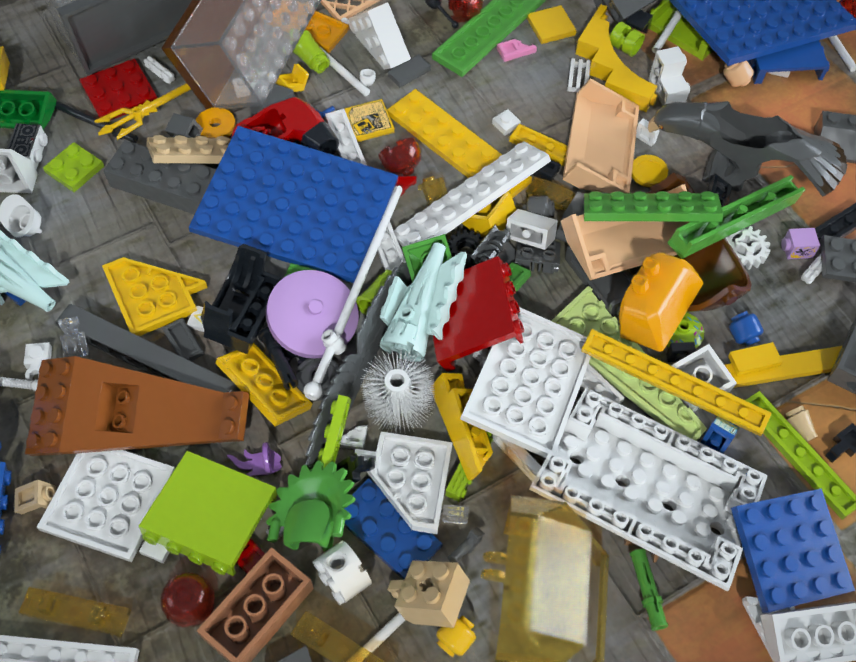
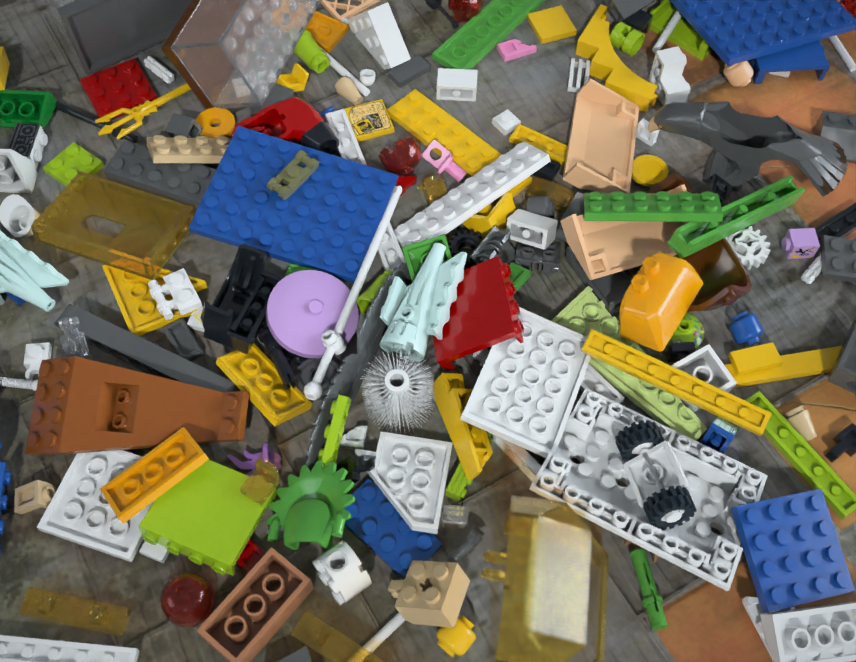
none -> clear yellow panel [31,171,195,280]
none -> light orange plate [100,427,209,524]
none -> white plate [148,268,202,320]
none -> clear yellow bracket [240,459,280,506]
none -> olive plate [267,150,320,200]
none -> tan cone [335,77,363,106]
none -> bright pink bracket [422,140,466,182]
none -> white brick [437,68,478,102]
none -> plate [615,420,696,530]

